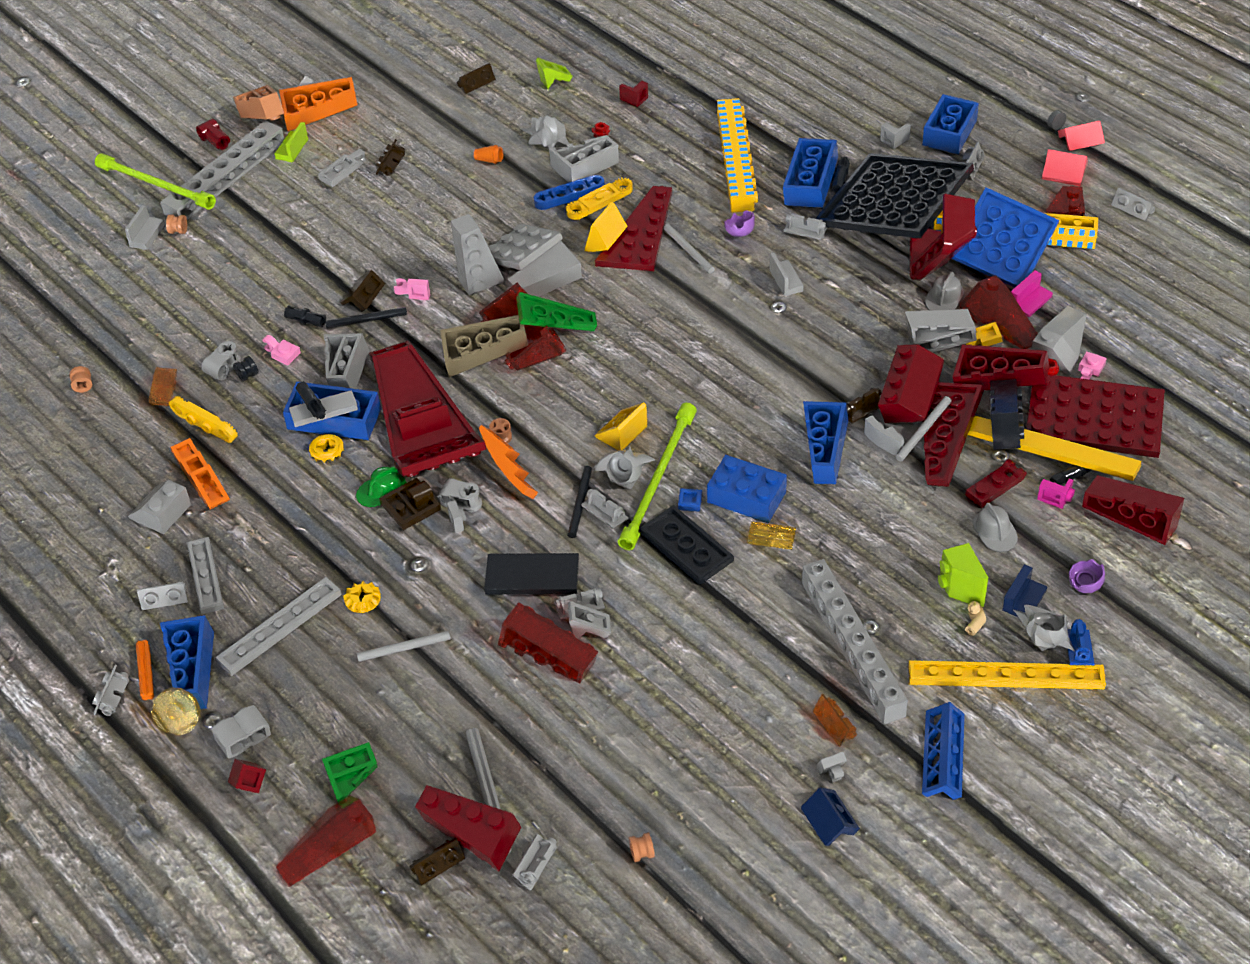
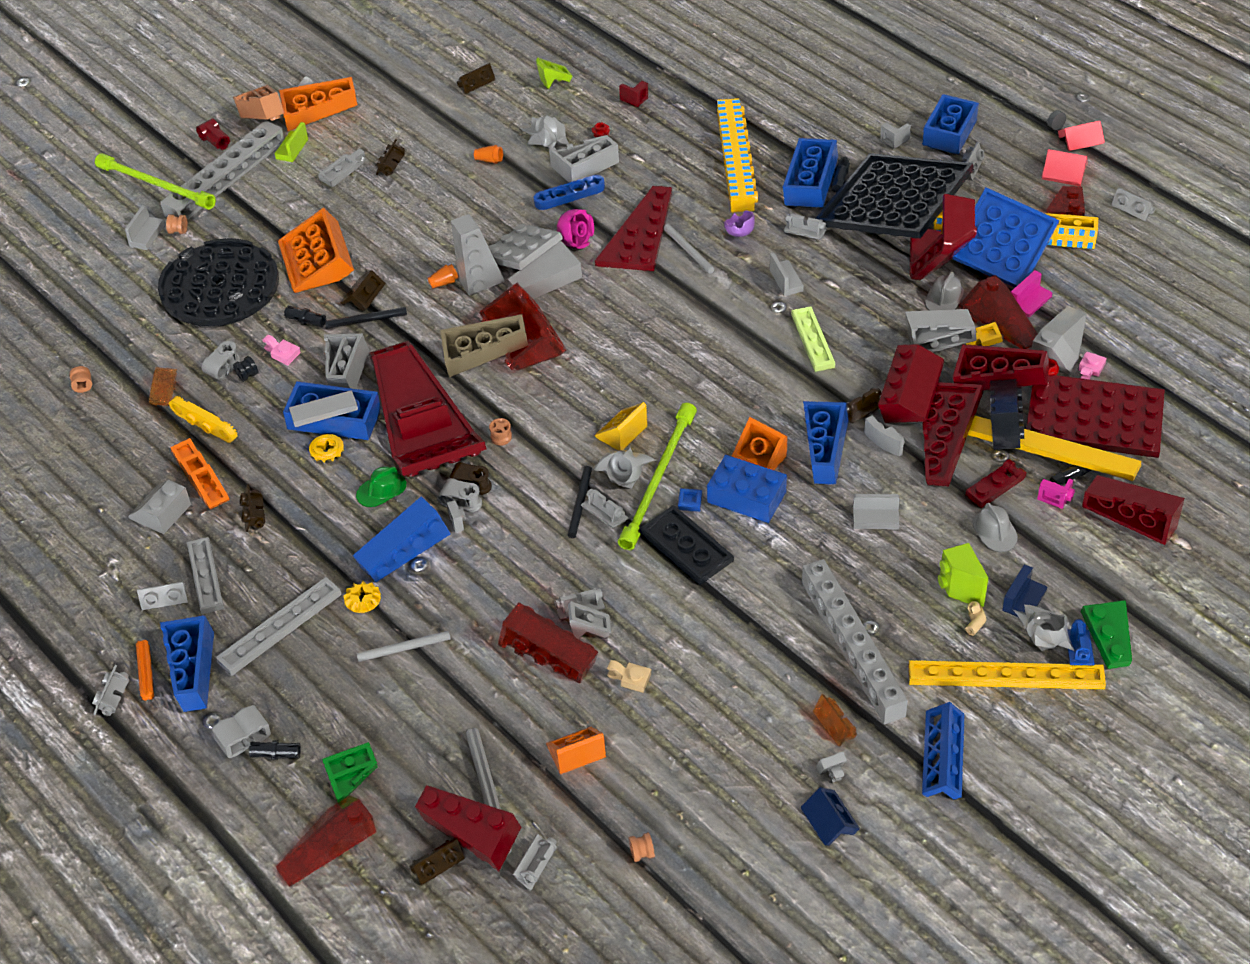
clear yellow tile [152,687,200,736] -> none
dark red panel [228,758,266,794] -> none
black piece [296,381,326,420] -> none
dark brown plate [379,478,441,531] -> none
bright pink plate [394,278,430,300] -> none
orange slope [479,425,538,499] -> none
black tile [484,553,579,595] -> none
green wing [516,292,597,331] -> none
yellow plate [566,178,633,220] -> none
yellow slope [584,202,627,252] -> none
clear yellow tile [747,521,796,550] -> none
light grey bar [896,396,951,461] -> none
medium lavender hair [1069,559,1105,593] -> none
none -> black plate [158,238,279,326]
none -> dark brown hinge [239,484,266,532]
none -> black pin [249,740,301,760]
none -> orange slope [278,208,354,293]
none -> blue wedge [353,496,451,582]
none -> orange cone [427,264,459,289]
none -> dark brown piece [448,462,492,495]
none -> orange slope [546,726,606,774]
none -> dark pink cylinder [557,209,594,249]
none -> tan plate [607,660,651,693]
none -> orange slope [732,417,787,470]
none -> yellowish green tile [791,306,835,372]
none -> light grey panel [853,494,900,529]
none -> green wing [1080,600,1132,669]

